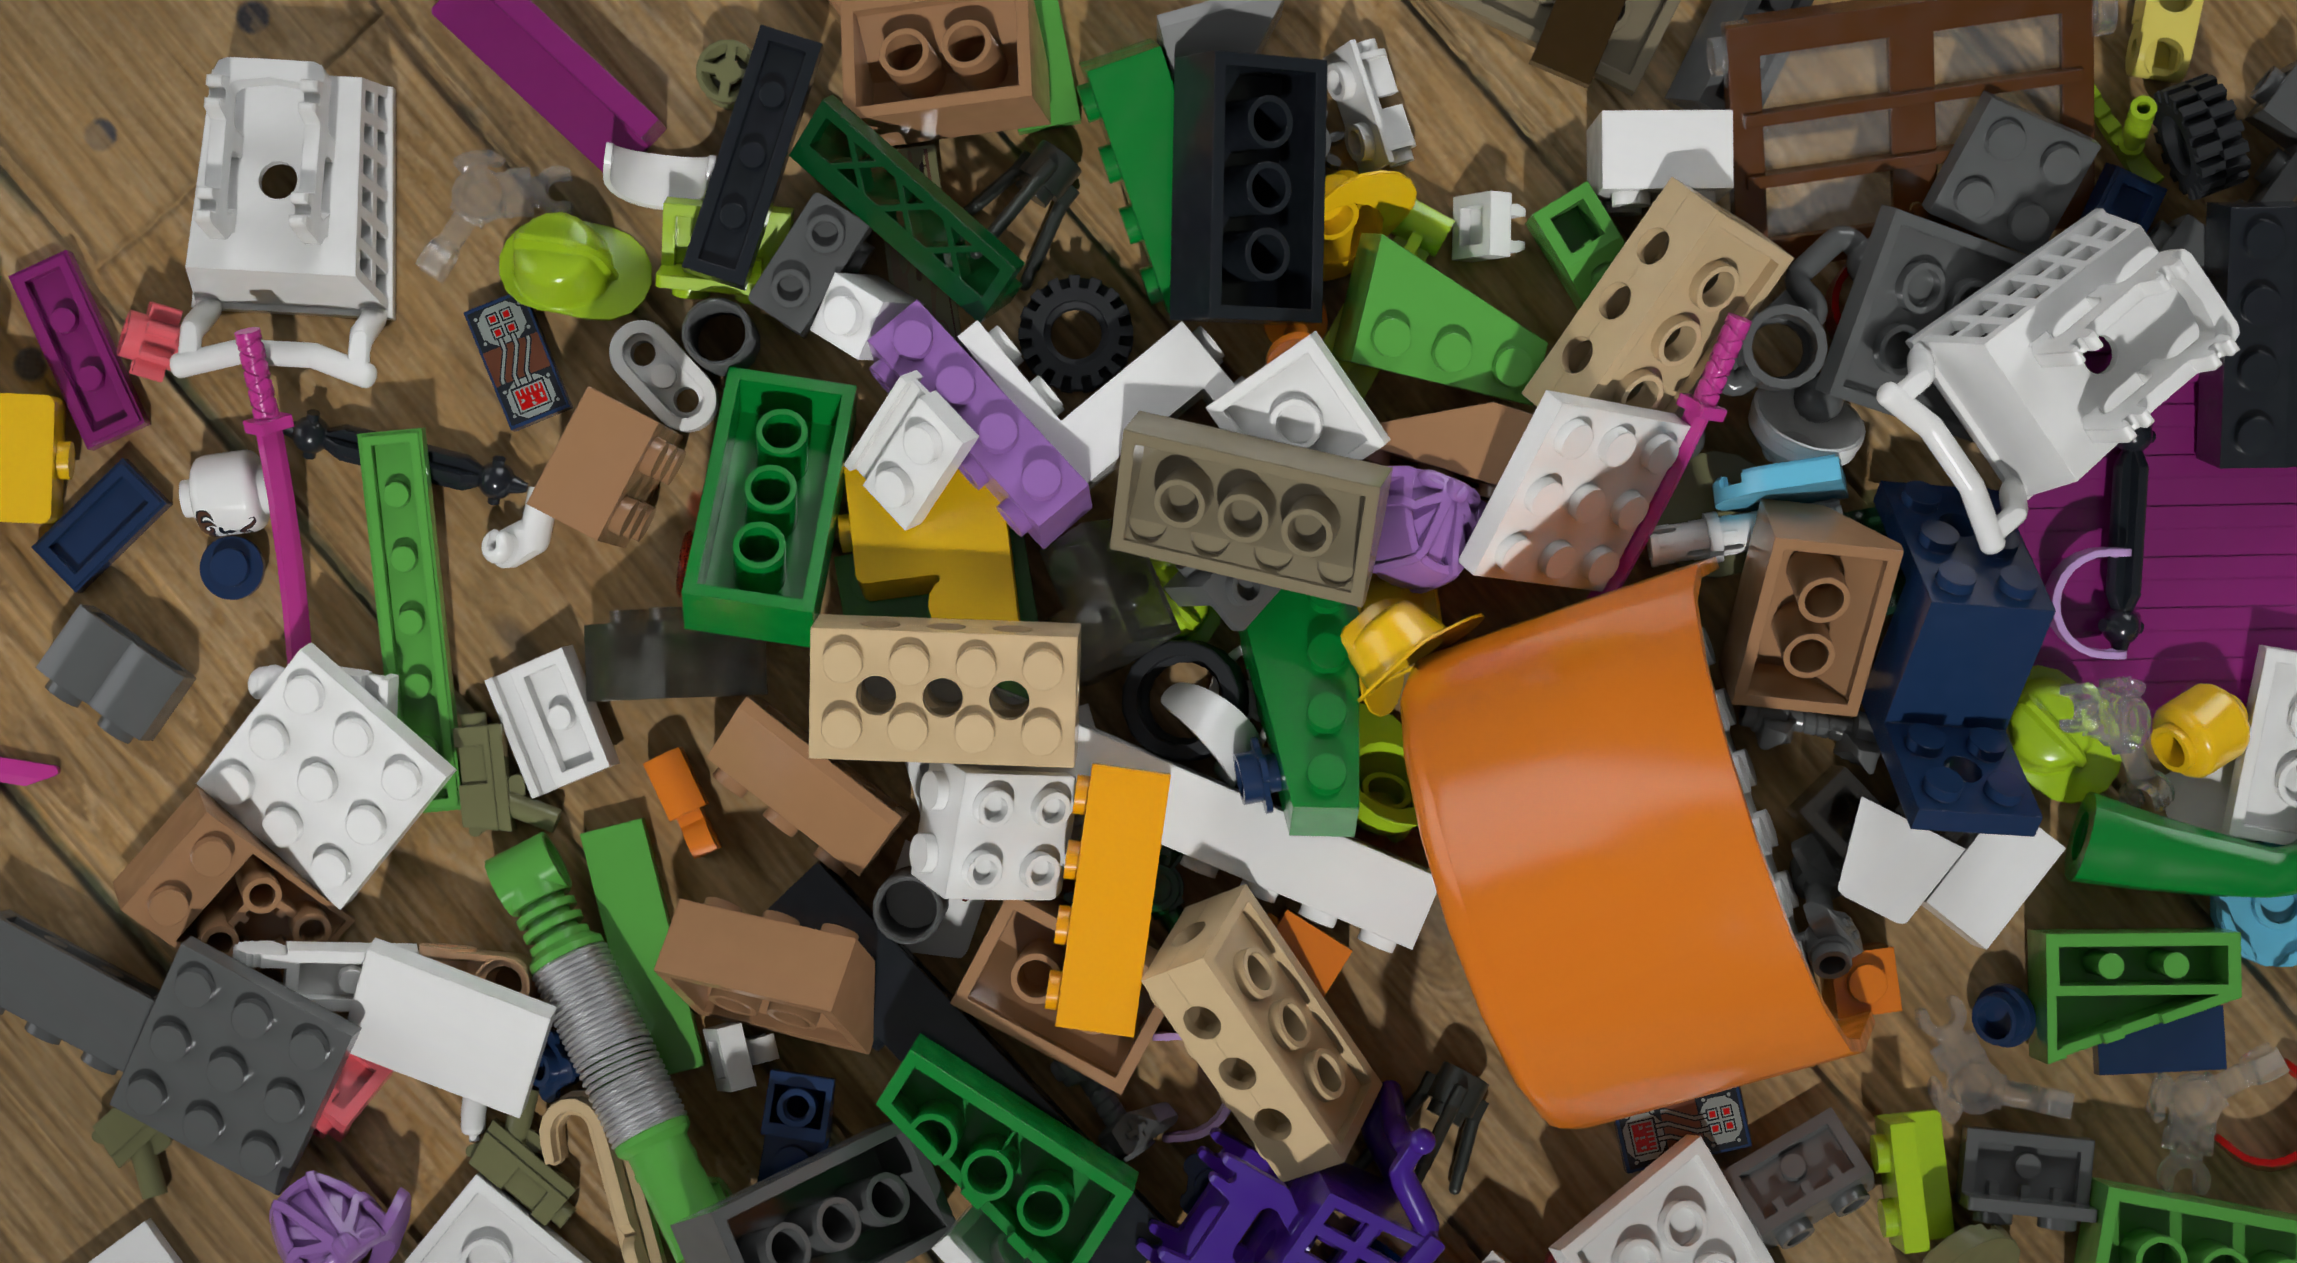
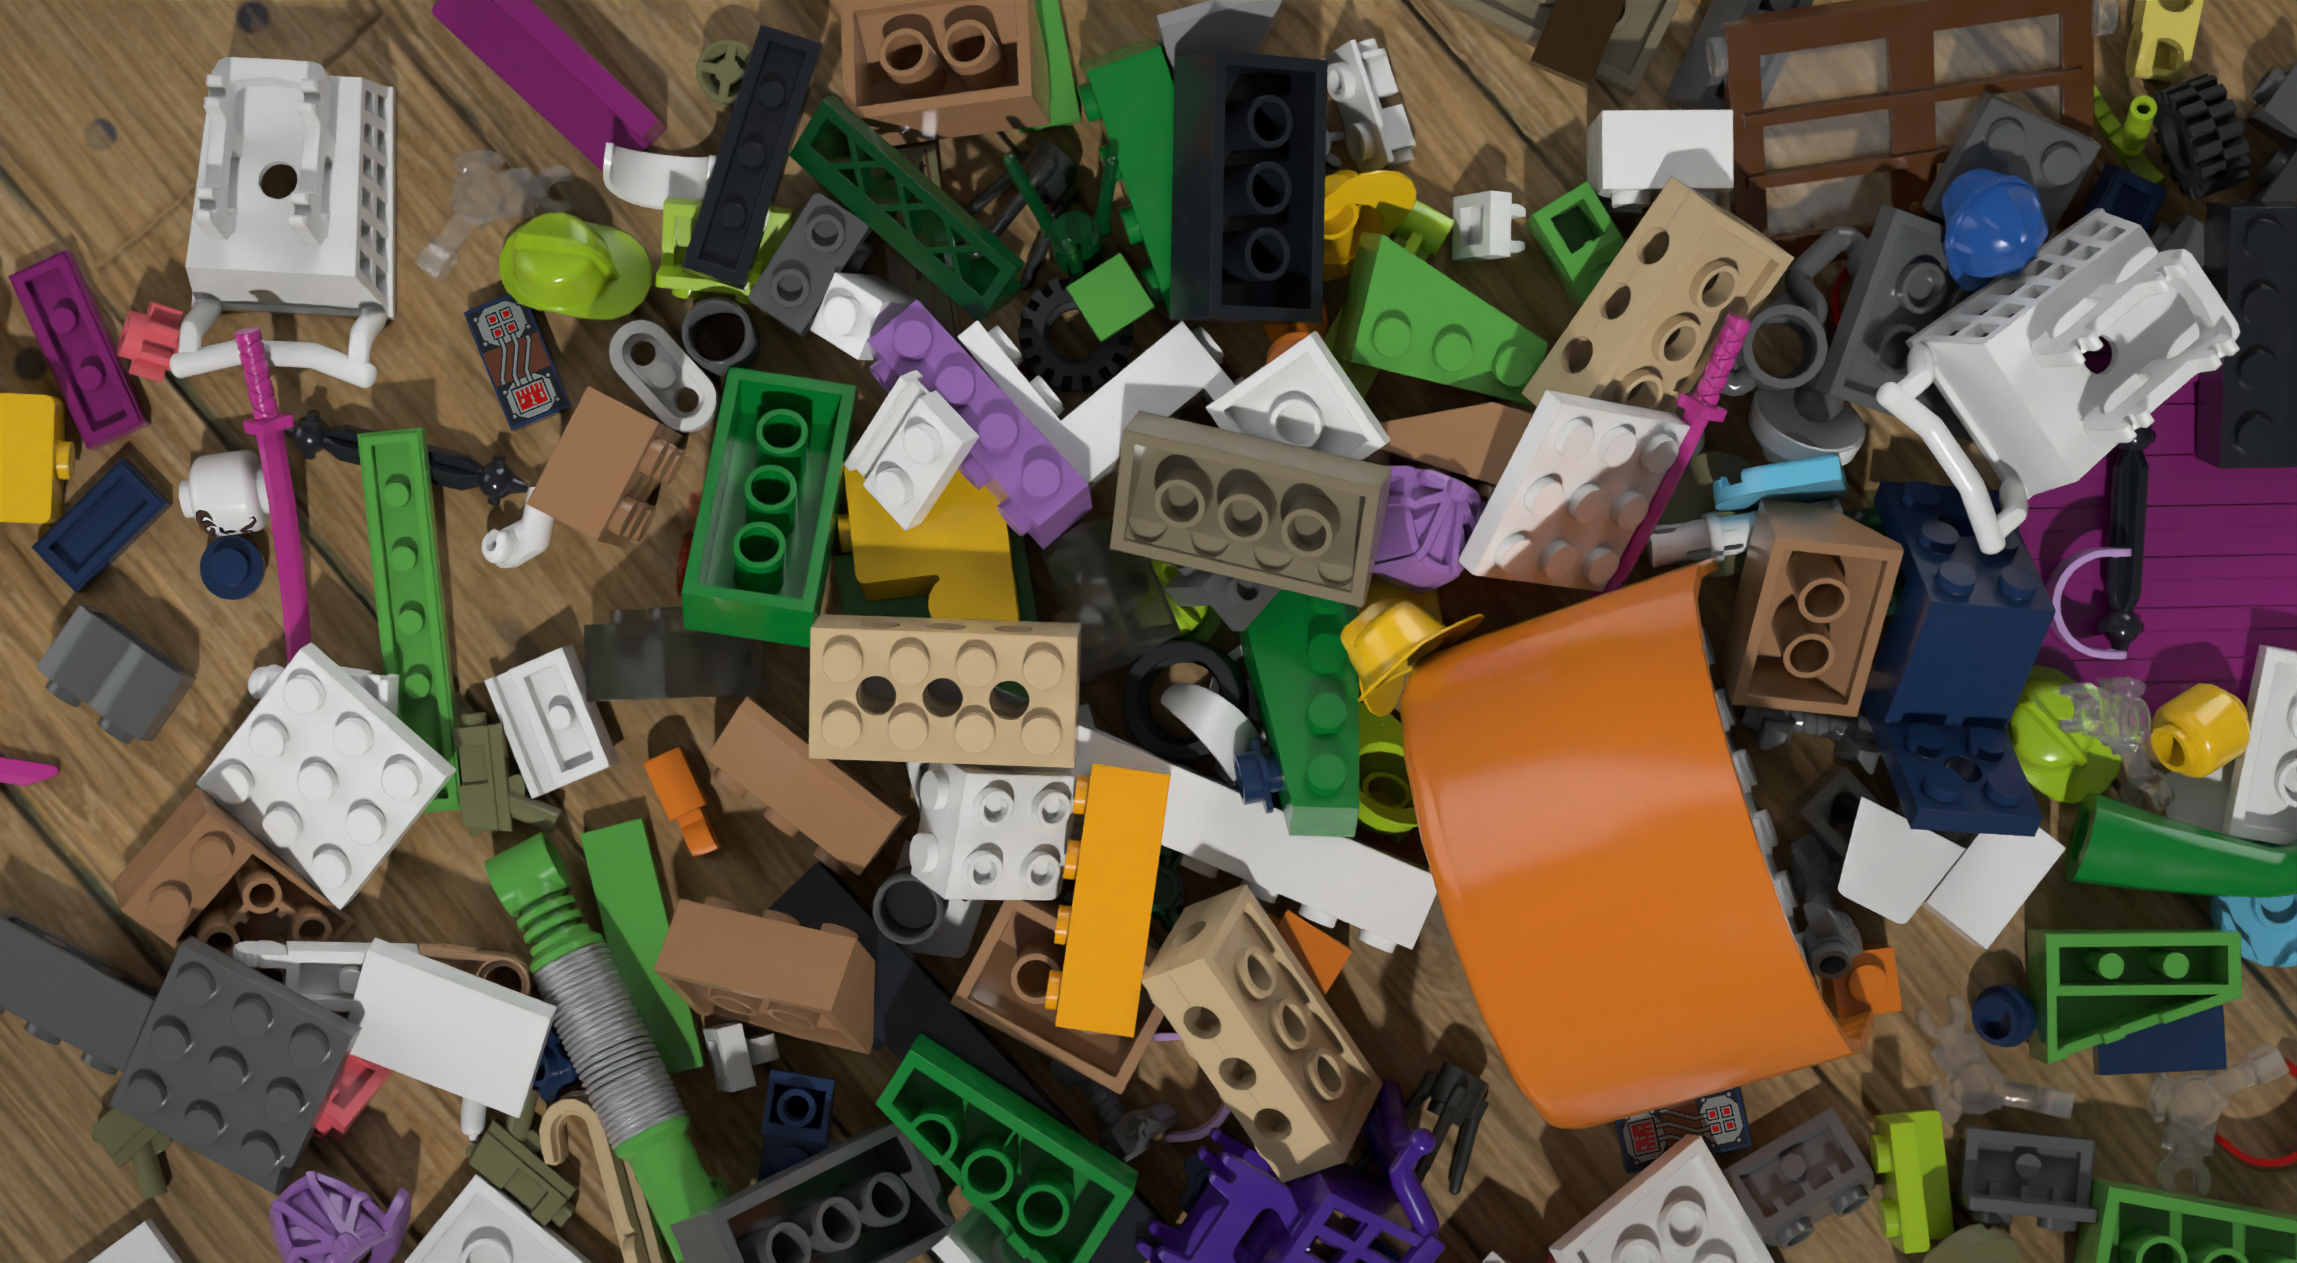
none -> dark green plant [1003,153,1119,280]
none -> bright green tile [1066,253,1155,343]
none -> blue piece [1942,168,2048,293]

